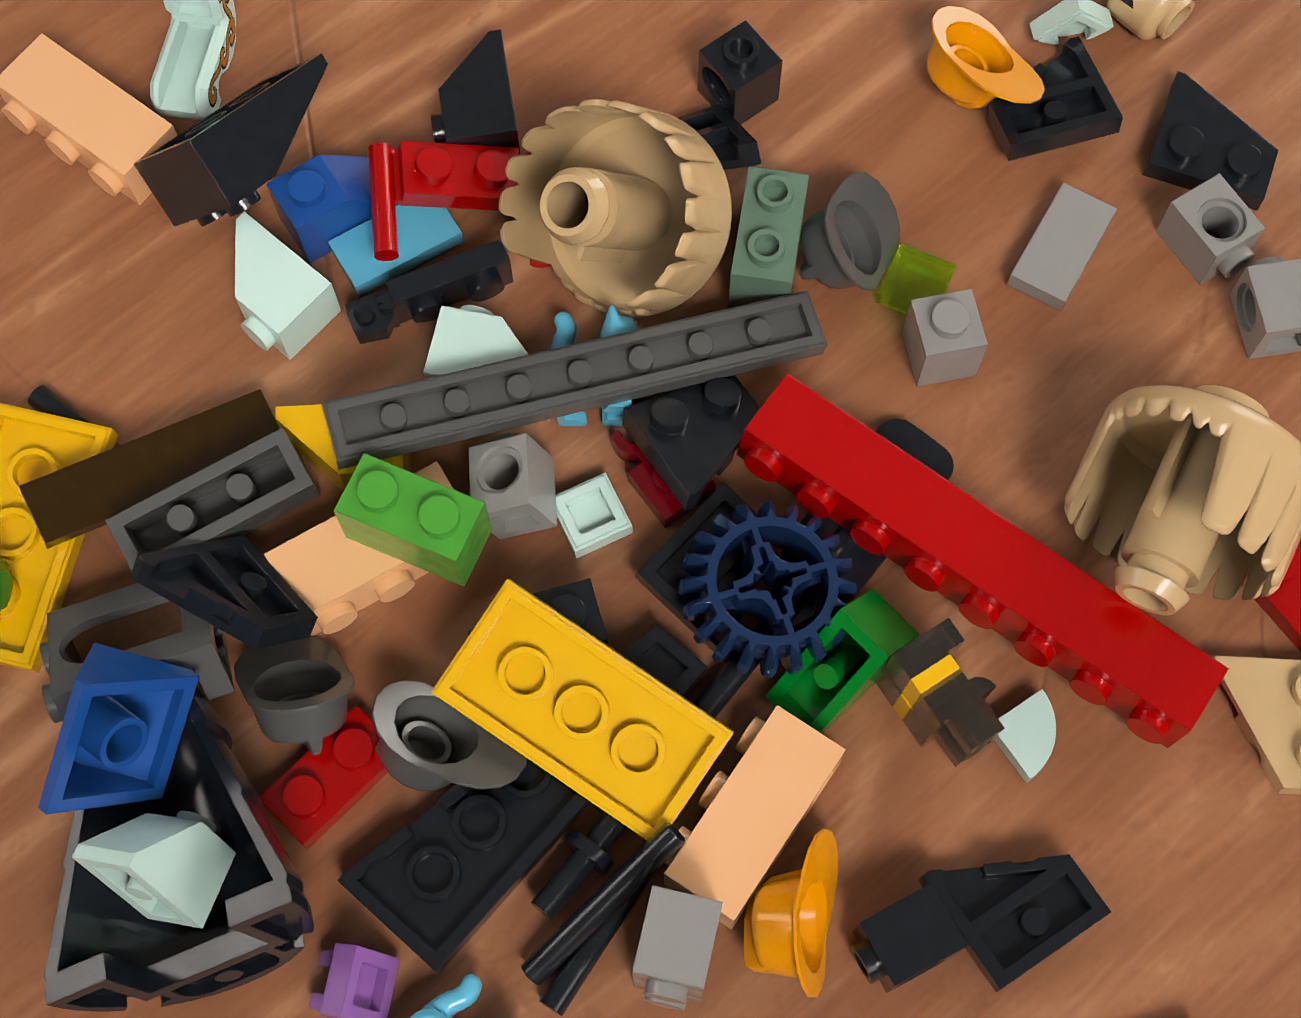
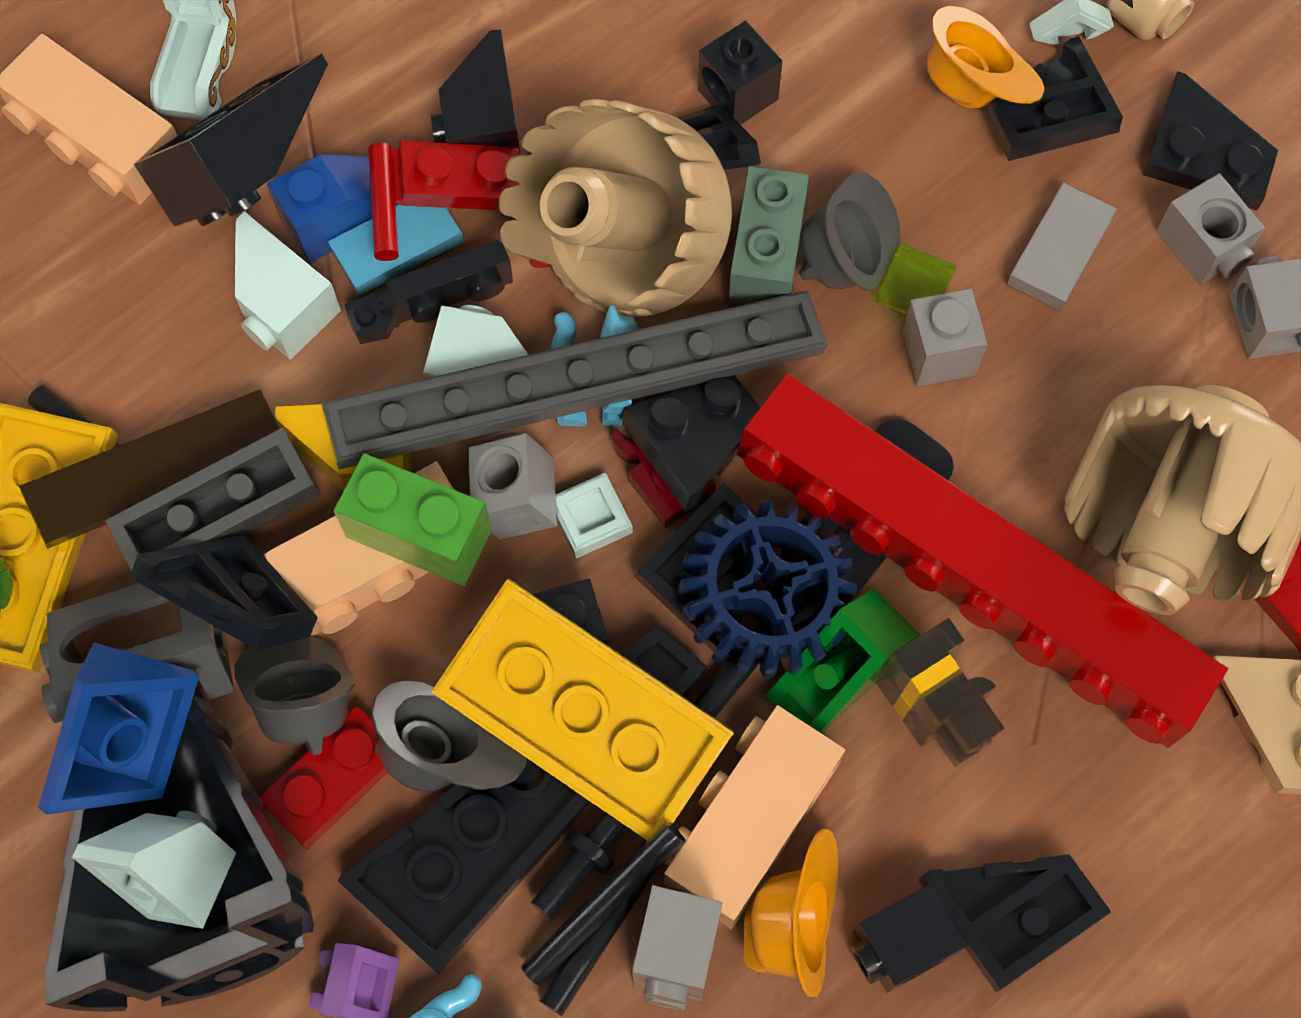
light aqua tile [986,689,1056,784] -> none

